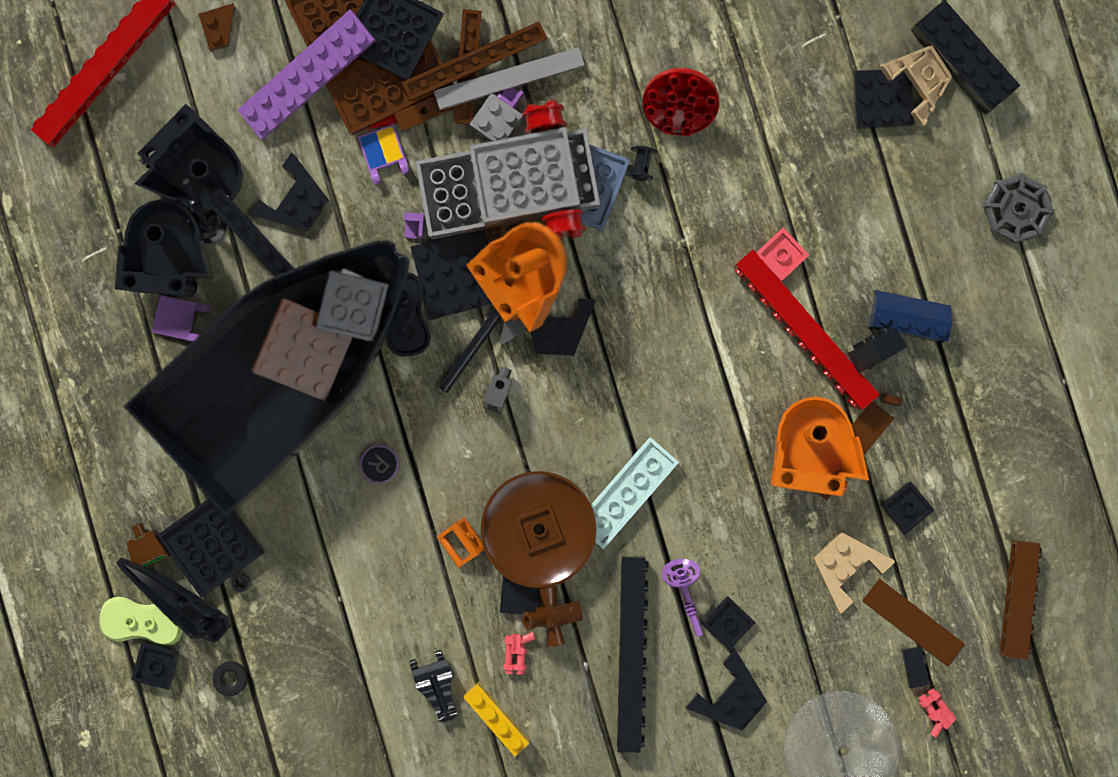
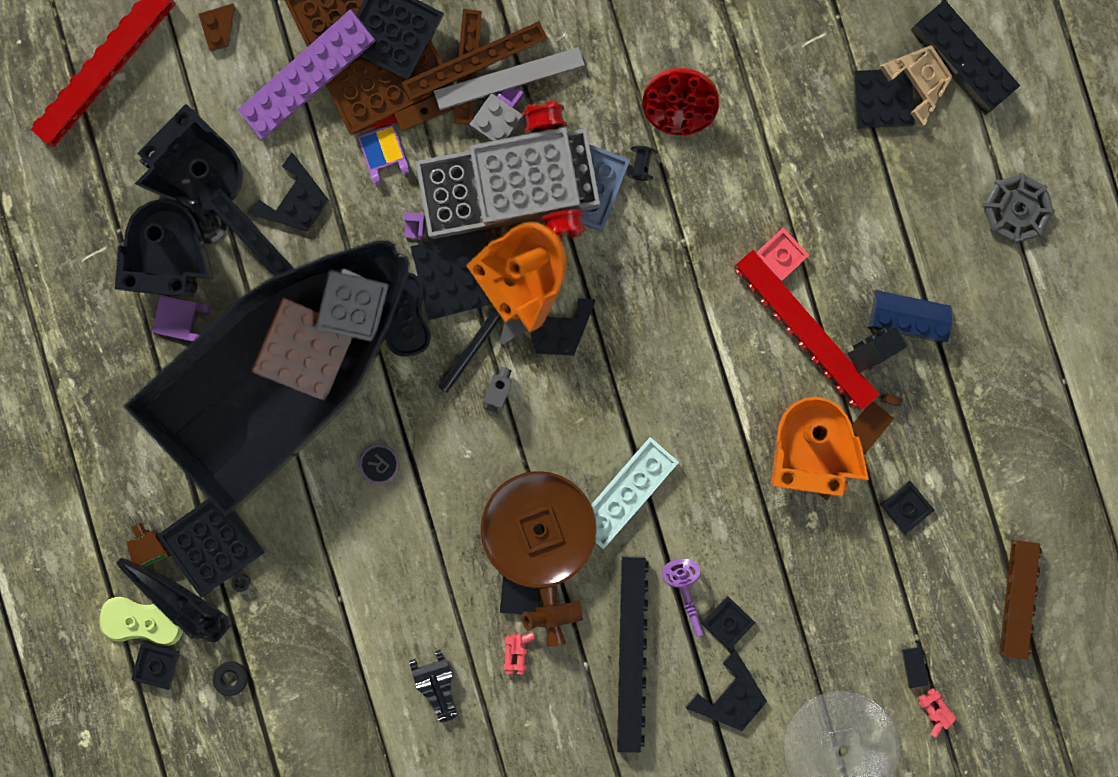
orange tile [437,517,484,568] -> none
yellow brick [463,681,530,757] -> none
tan wing [813,532,895,613] -> none
reddish brown sticker [862,578,965,667] -> none

